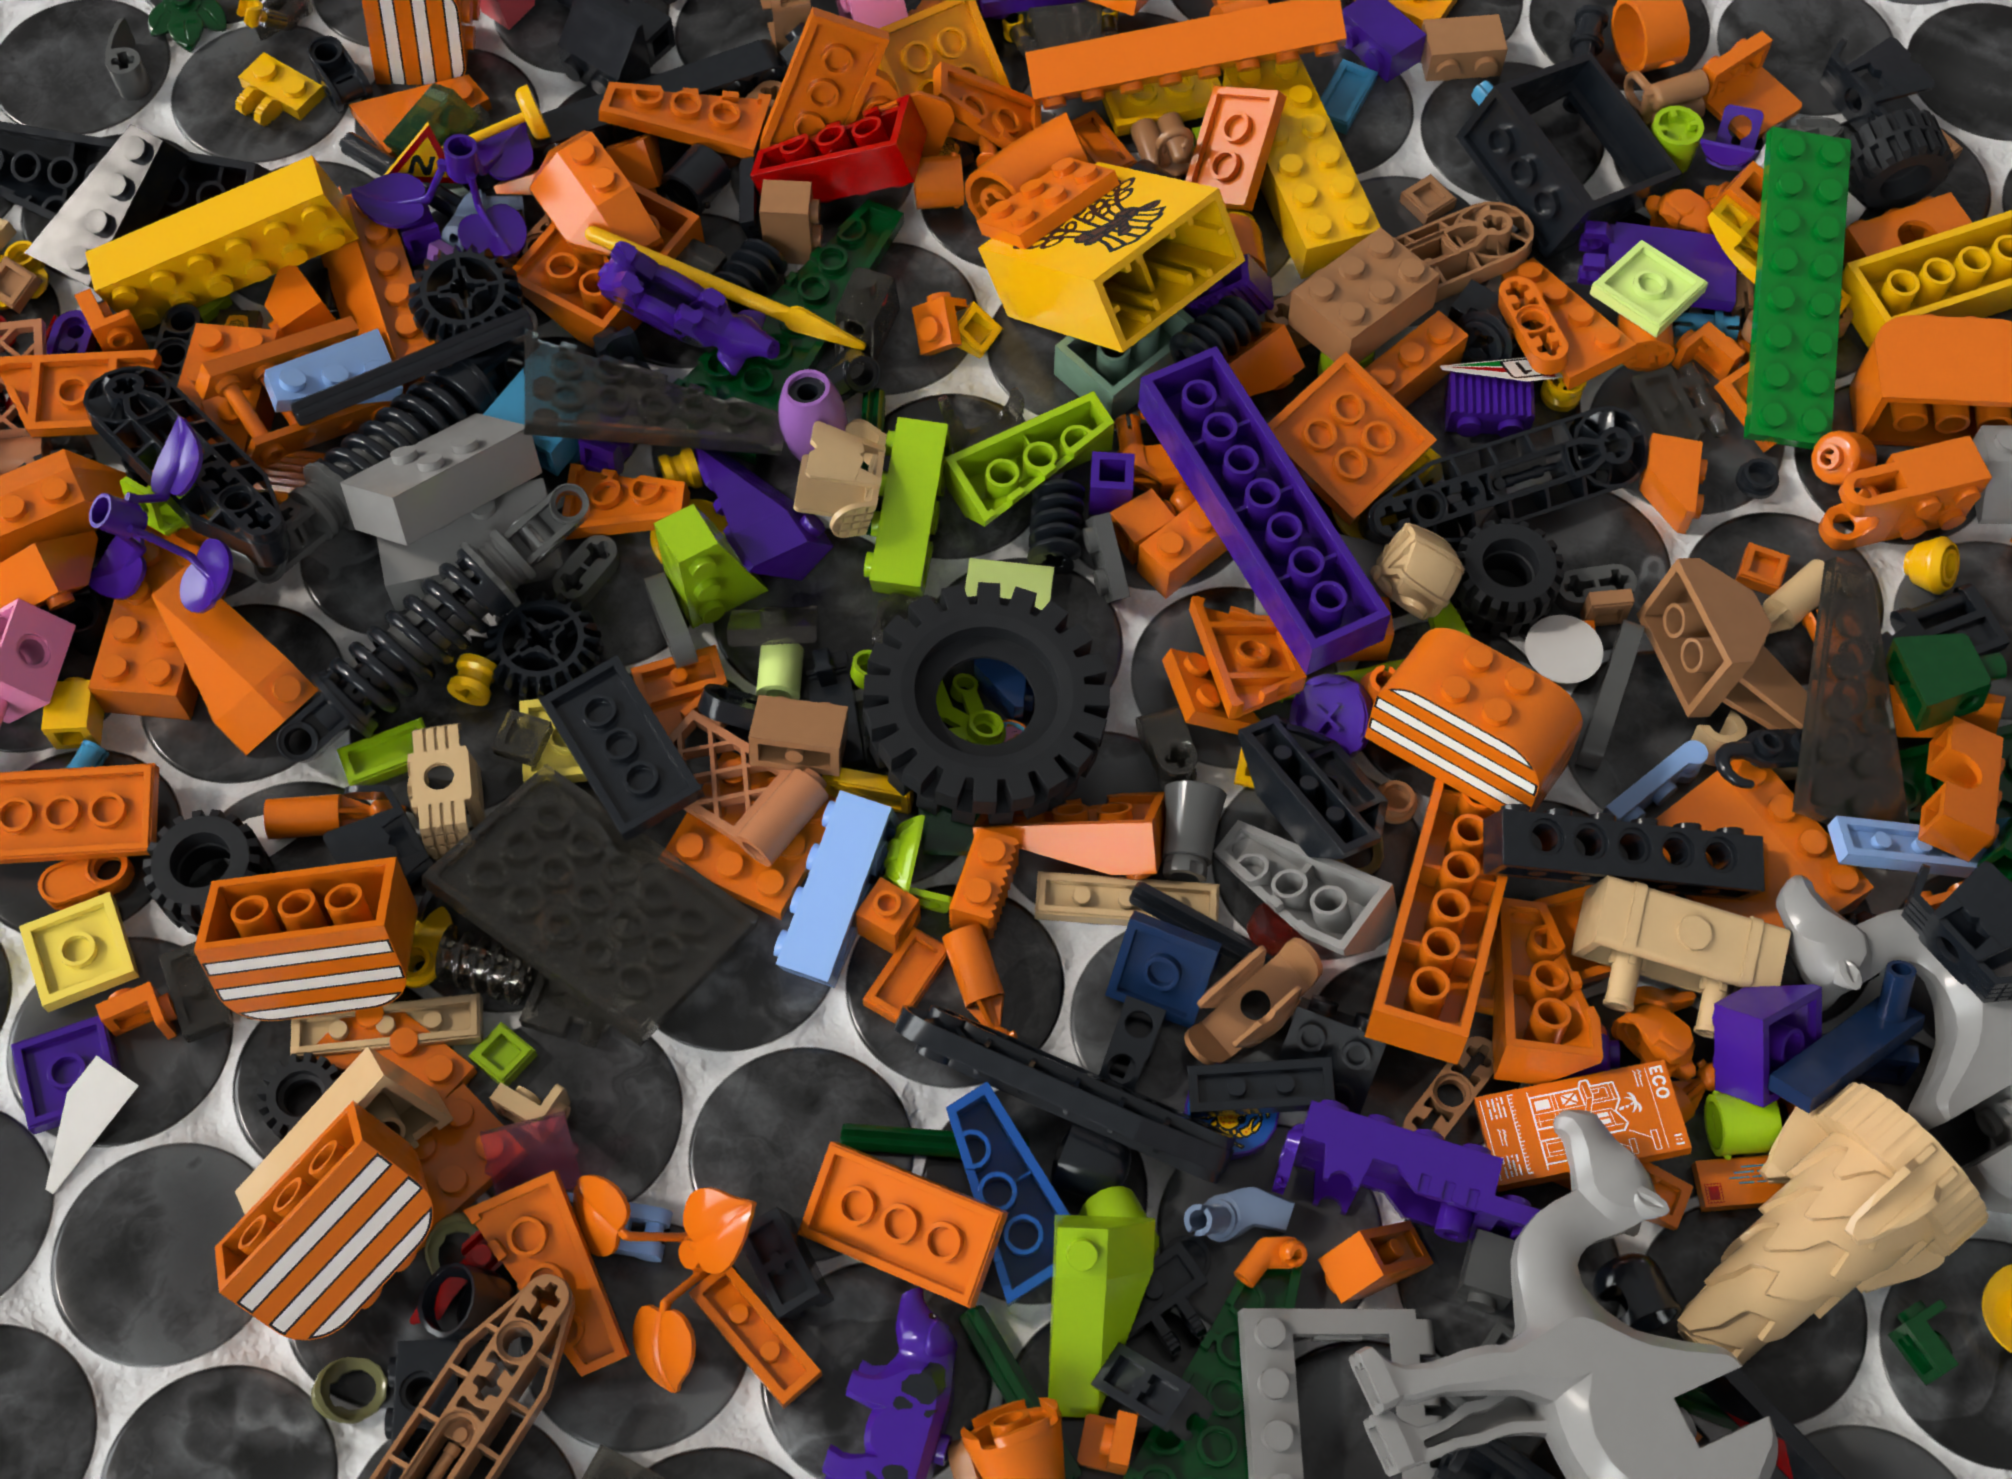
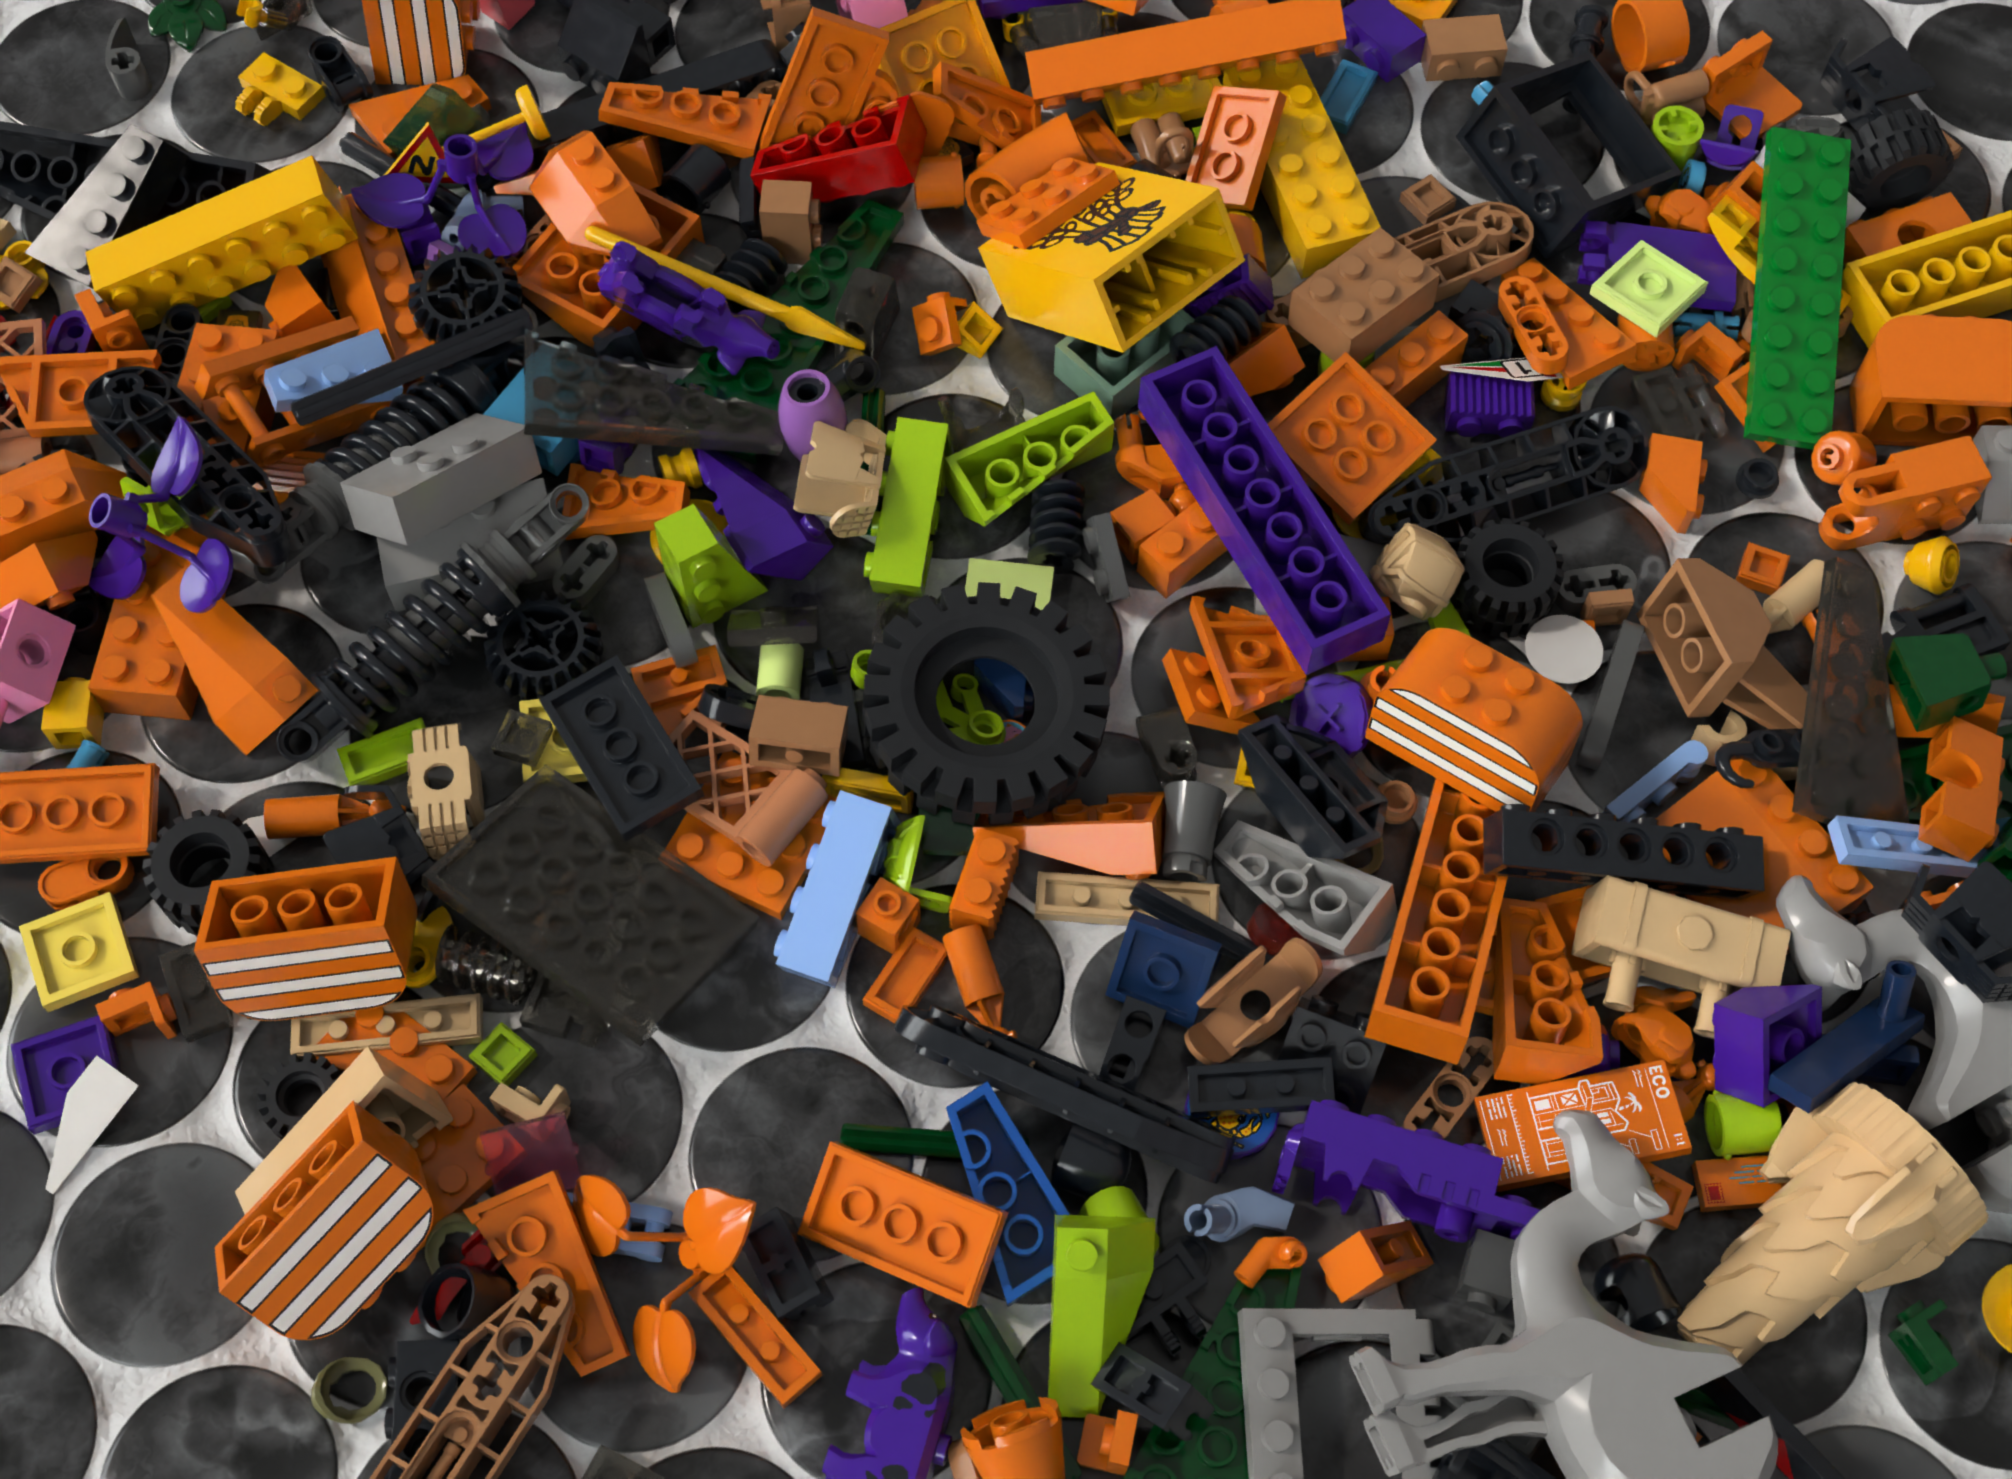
yellow wheel [447,653,497,706] -> none
dark purple brick [1088,451,1135,515] -> none
none -> dark azure tile [1678,159,1707,195]

